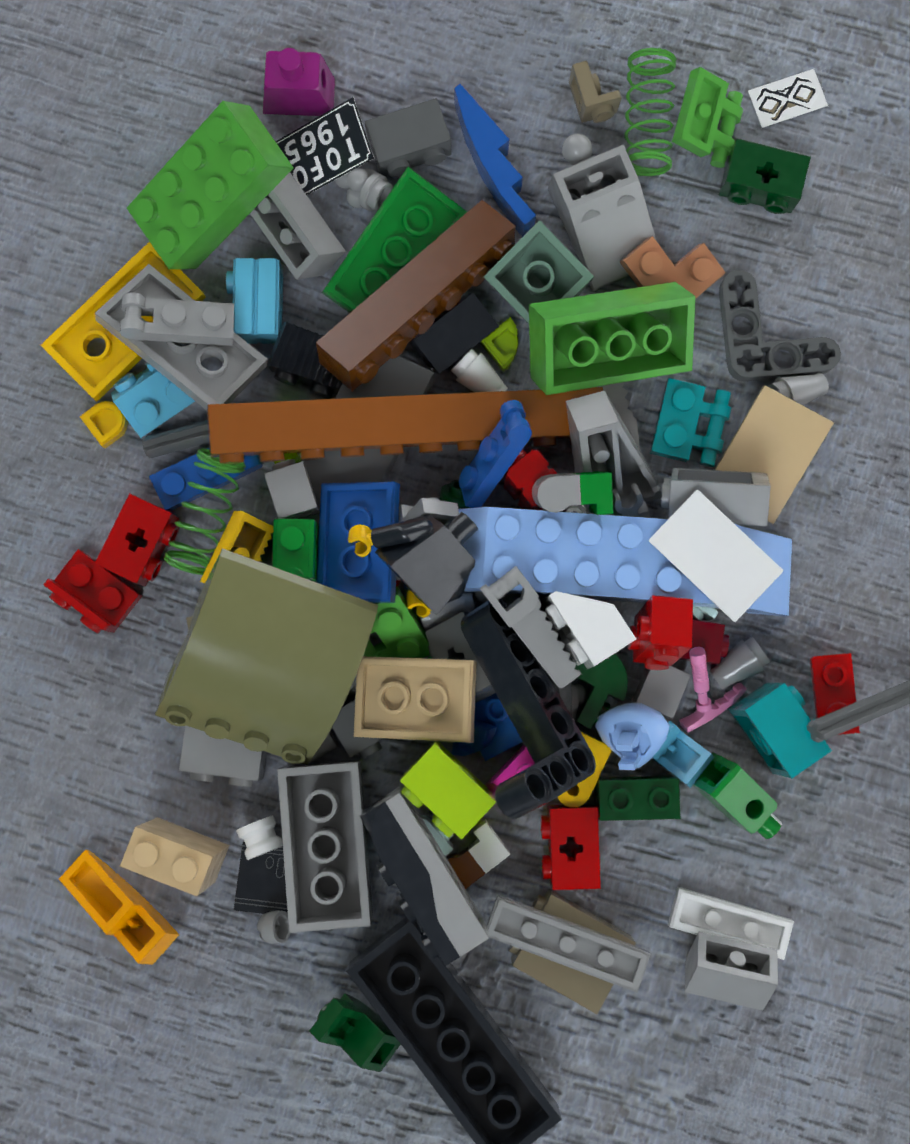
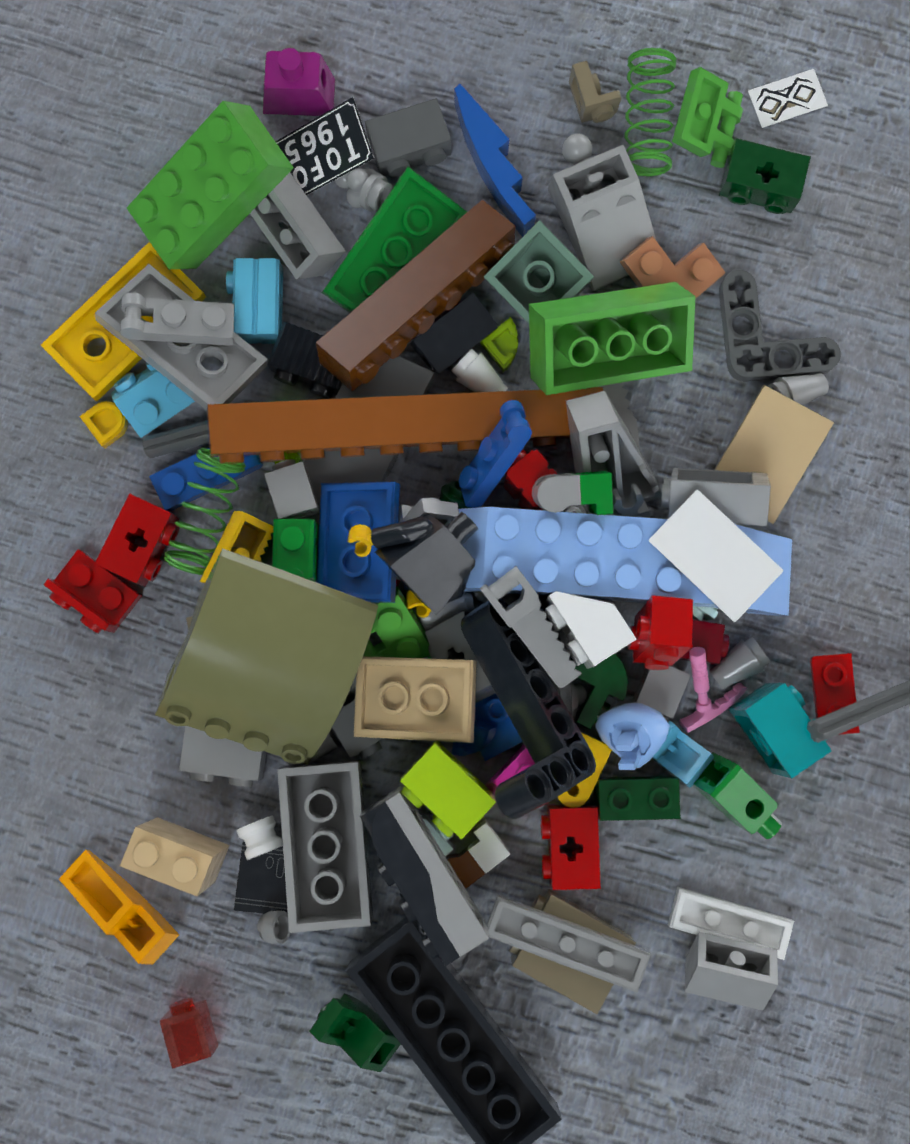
teal plate [649,378,732,467] -> none
none -> clear red brick [159,998,218,1069]

